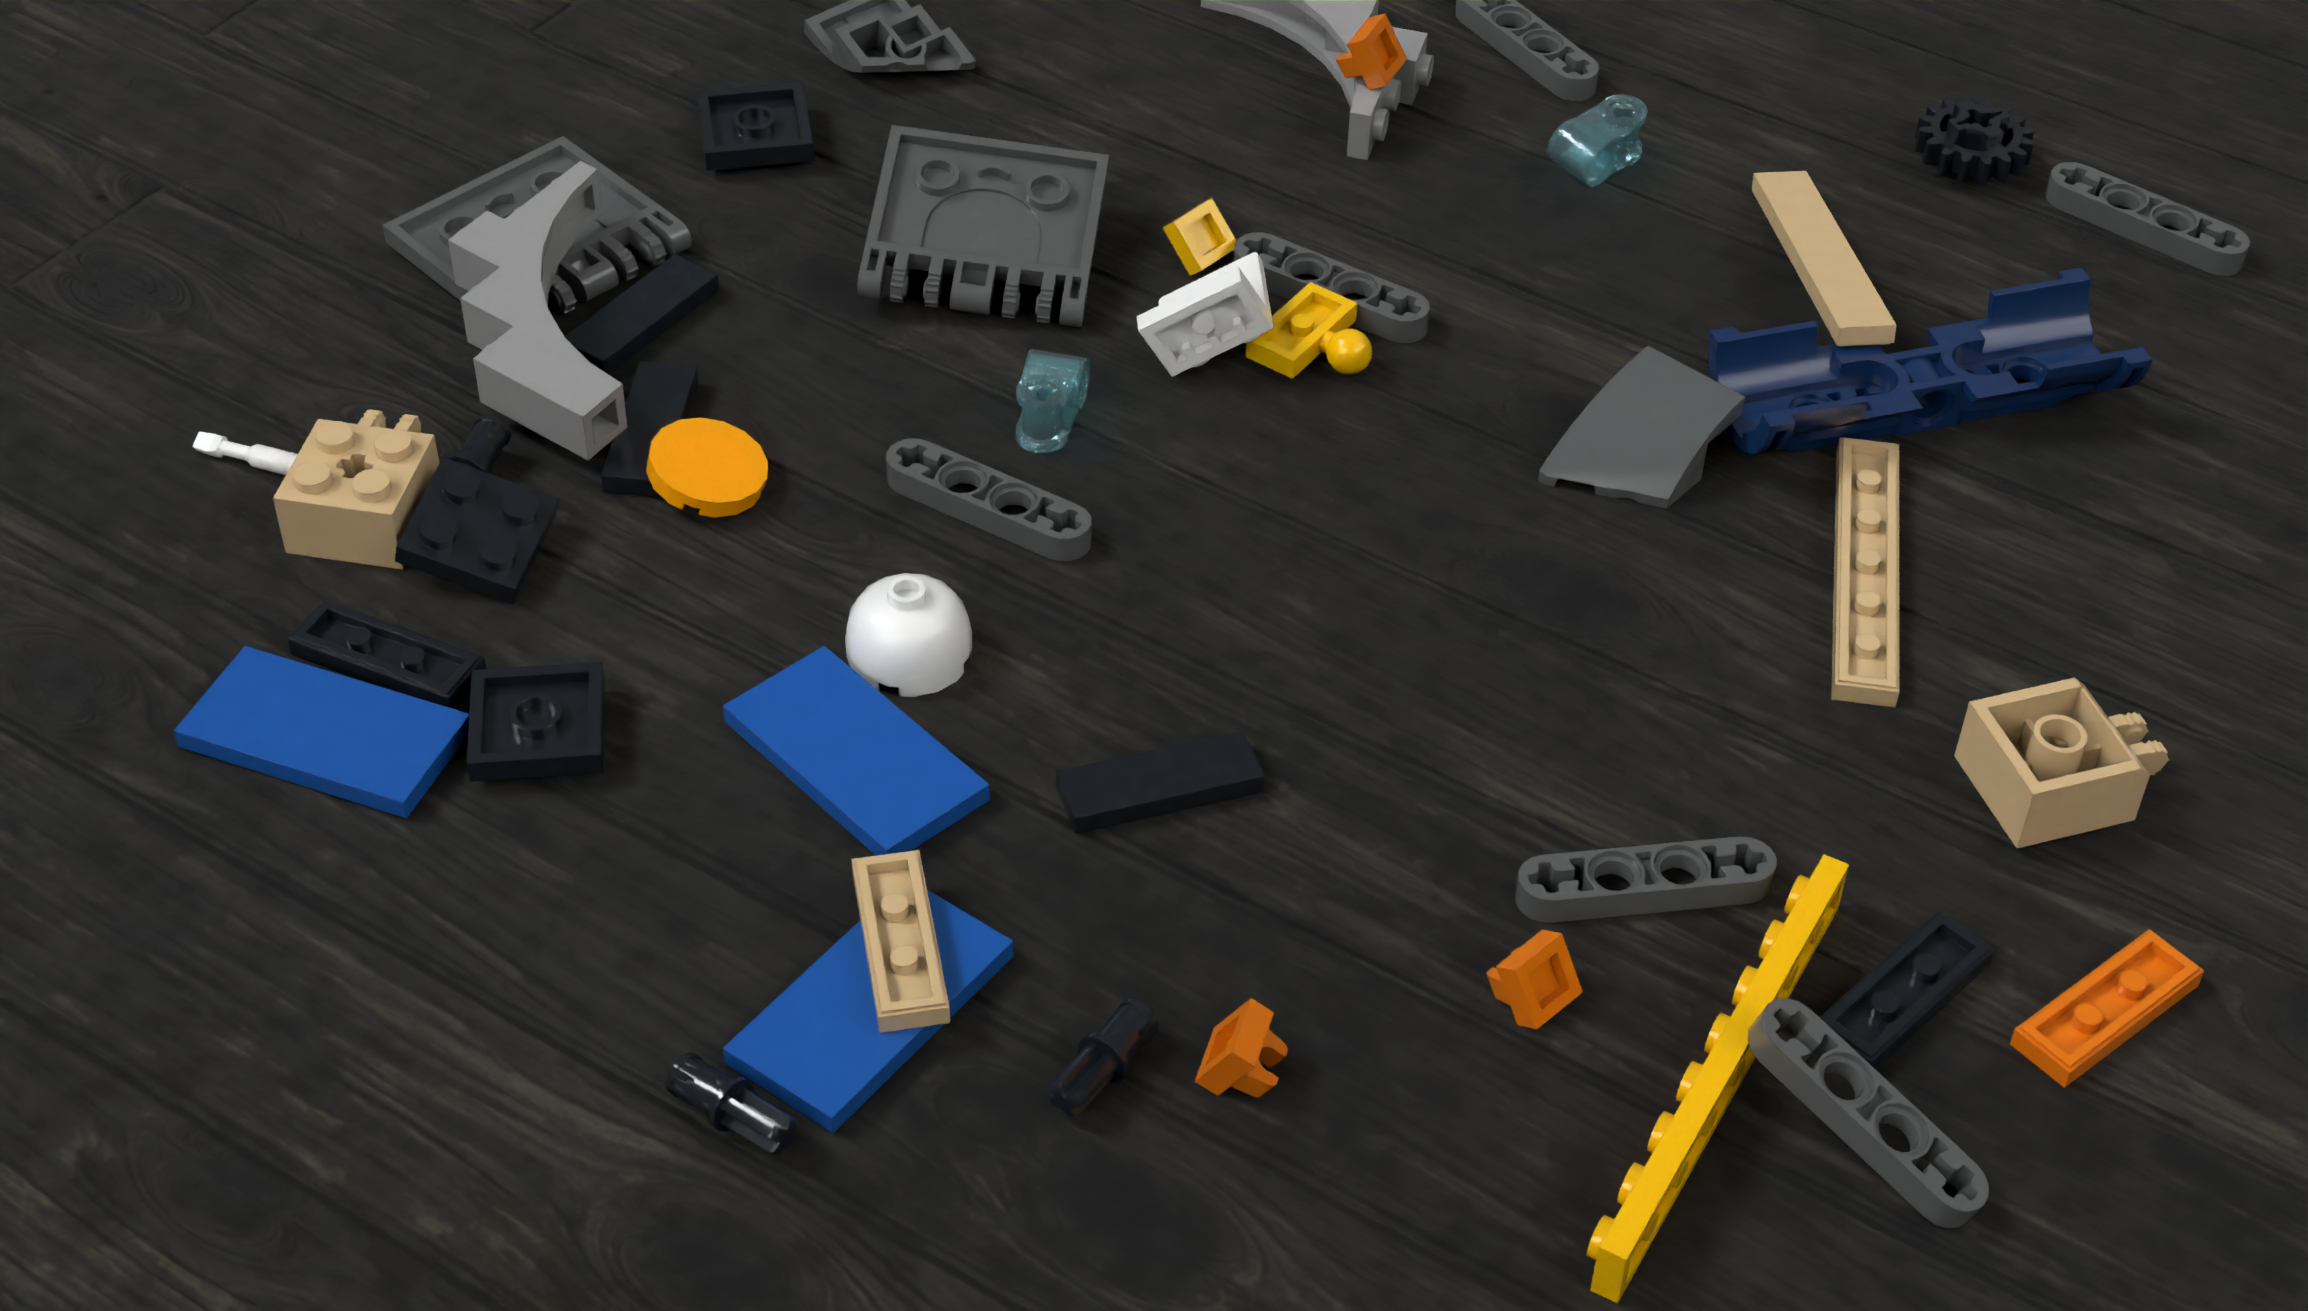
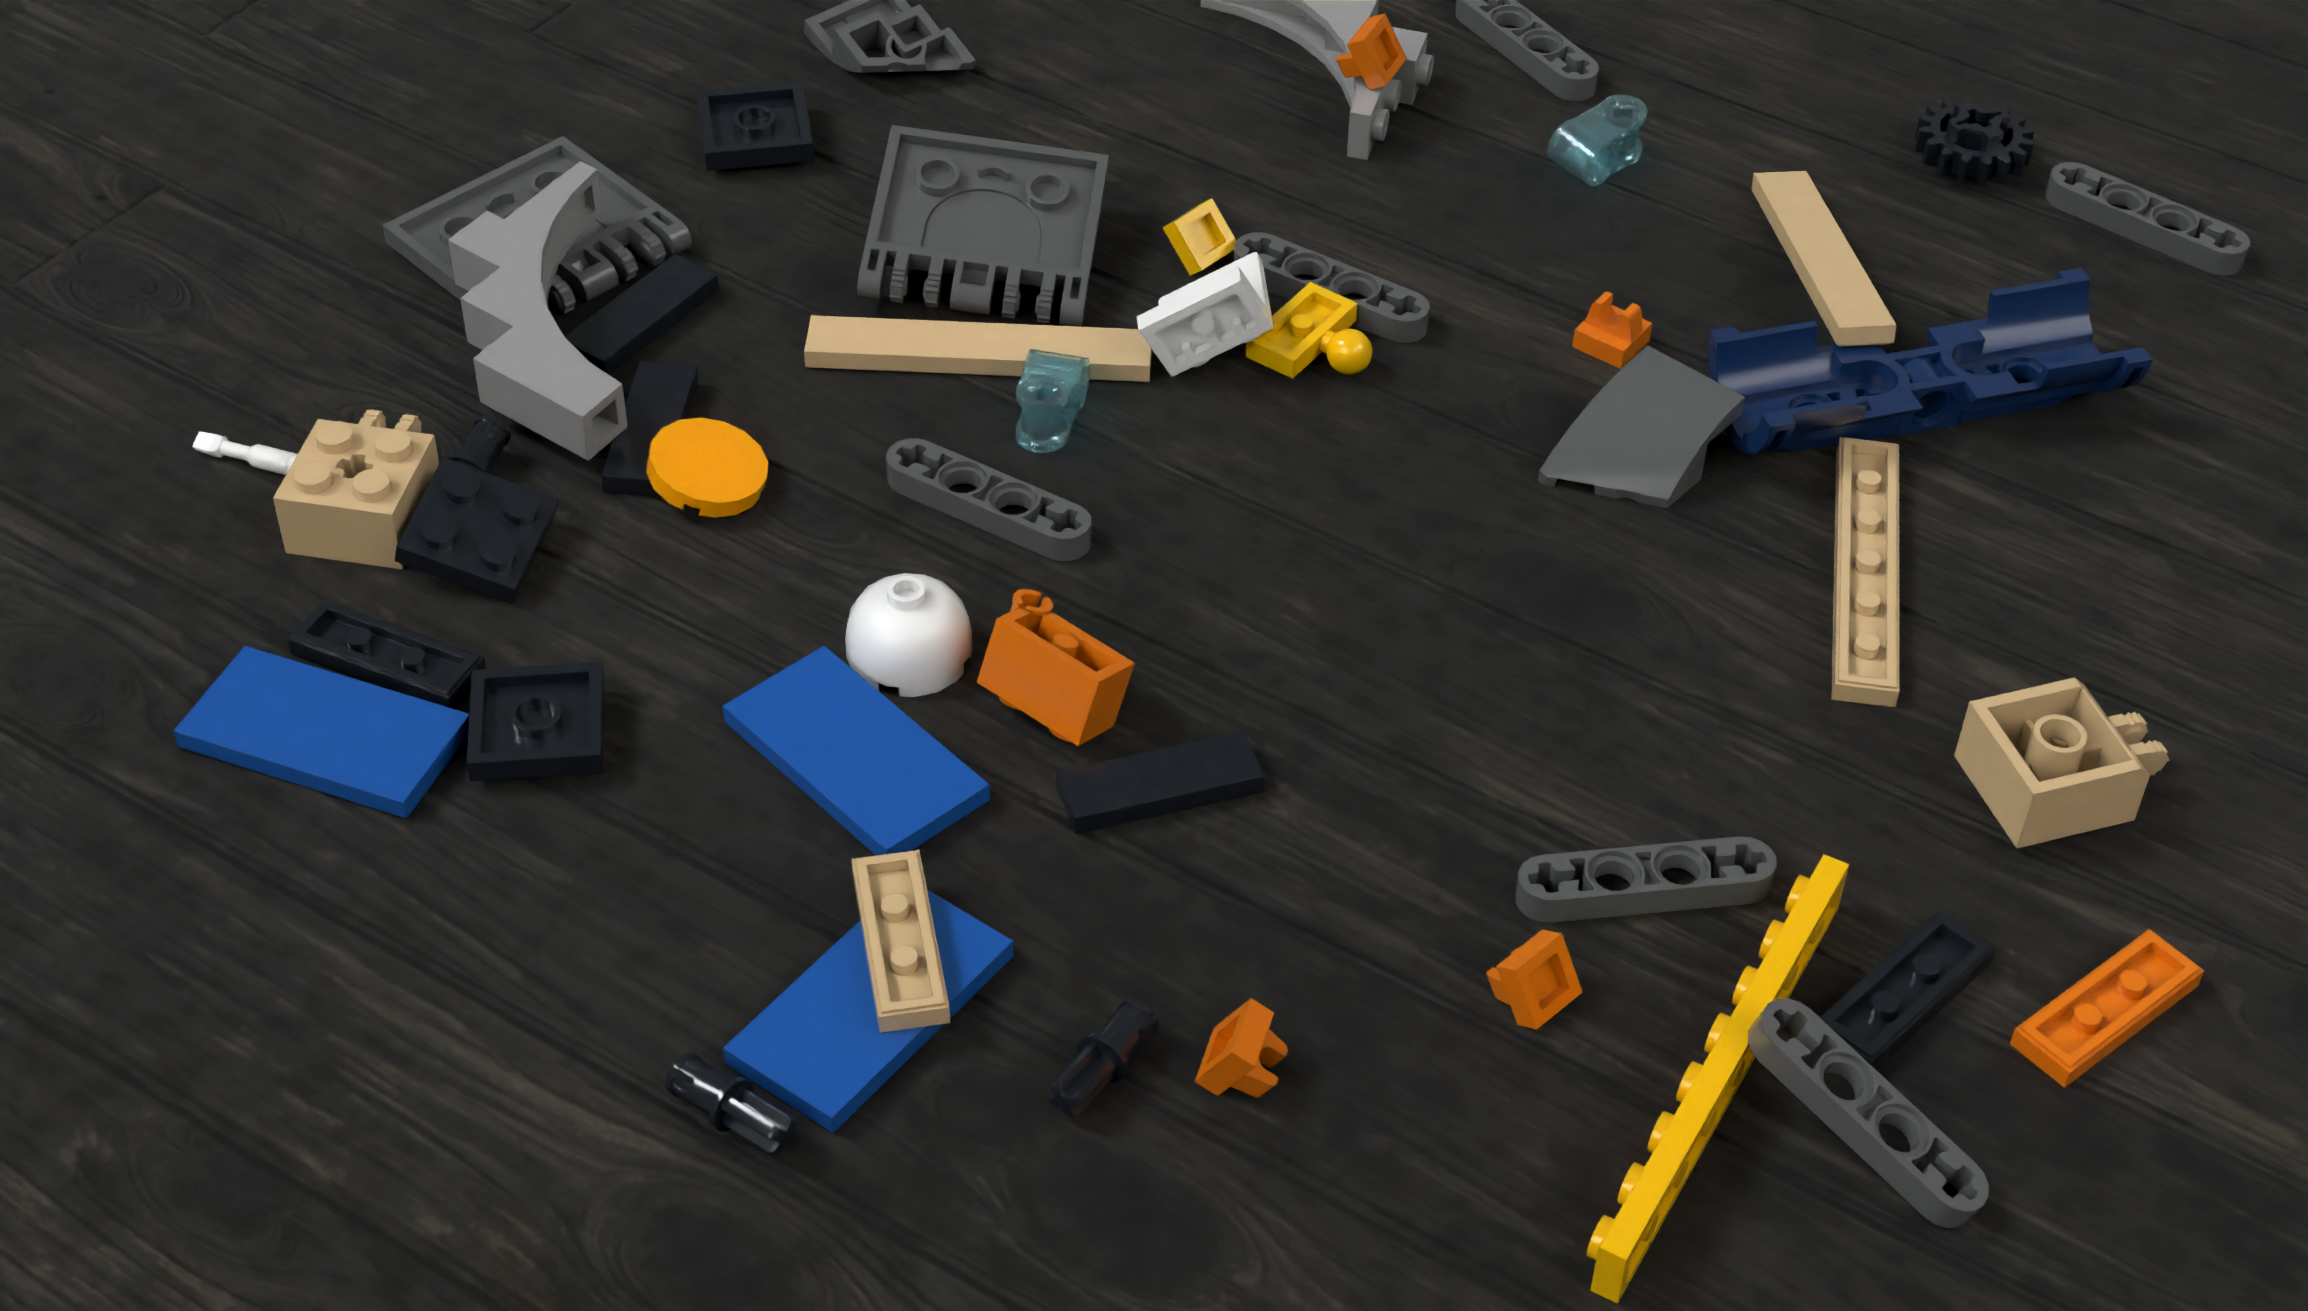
none -> tan tile [804,315,1152,382]
none -> orange hinge [977,589,1135,746]
none -> orange tile [1572,291,1653,369]

